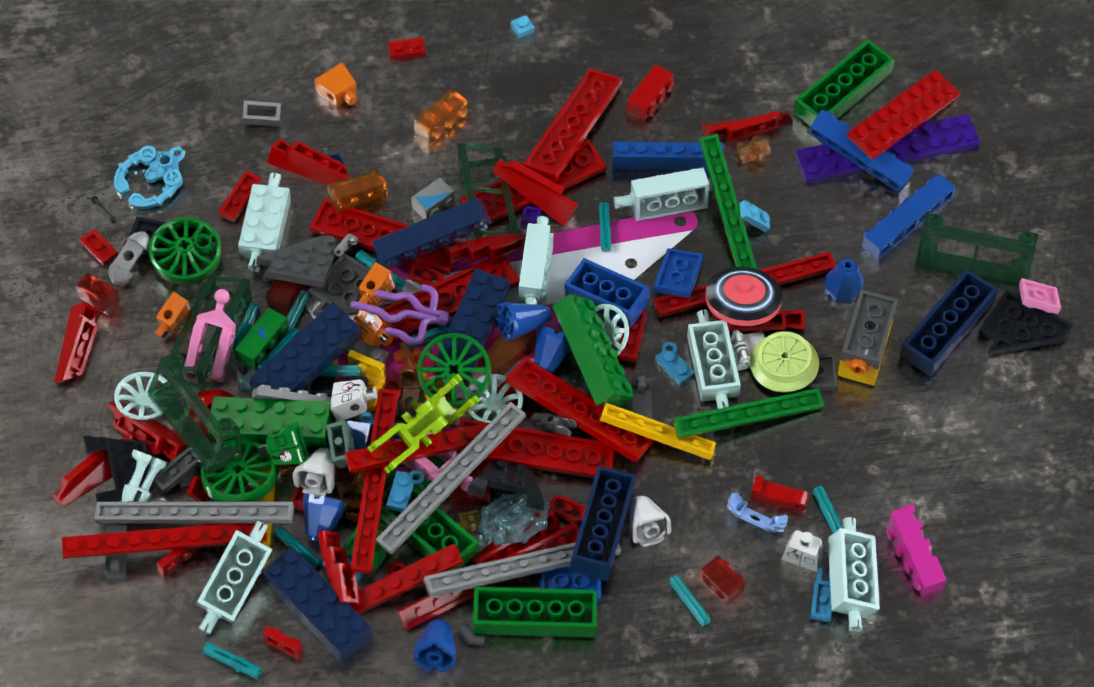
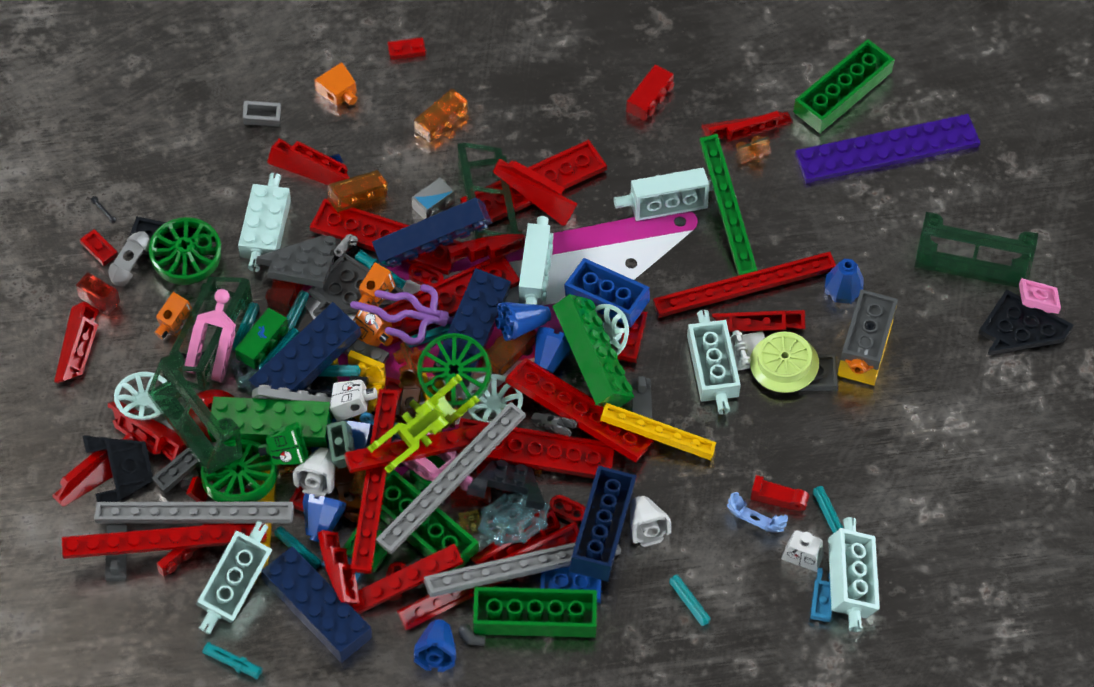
medium azure piece [114,146,185,209] -> none
light aqua piece [122,450,167,502] -> none
red plate [218,171,262,222] -> none
red plate [263,626,303,659] -> none
dark azure hinge [386,470,424,512] -> none
medium azure plate [510,15,535,38] -> none
dark purple tile [521,206,542,225] -> none
red plate [523,68,622,180] -> none
teal axle [599,202,611,252] -> none
blue brick [612,142,724,171] -> none
blue tile [653,248,704,298] -> none
dark azure hinge [655,342,695,386] -> none
green plate [672,388,825,439] -> none
clear red brick [699,555,745,606] -> none
dish [706,267,782,326] -> none
medium azure plate [739,200,770,232] -> none
blue brick [807,110,914,193] -> none
red plate [846,69,961,161] -> none
blue brick [862,173,956,260] -> none
dark pink wedge [886,504,947,597] -> none
dark blue brick [899,269,998,377] -> none

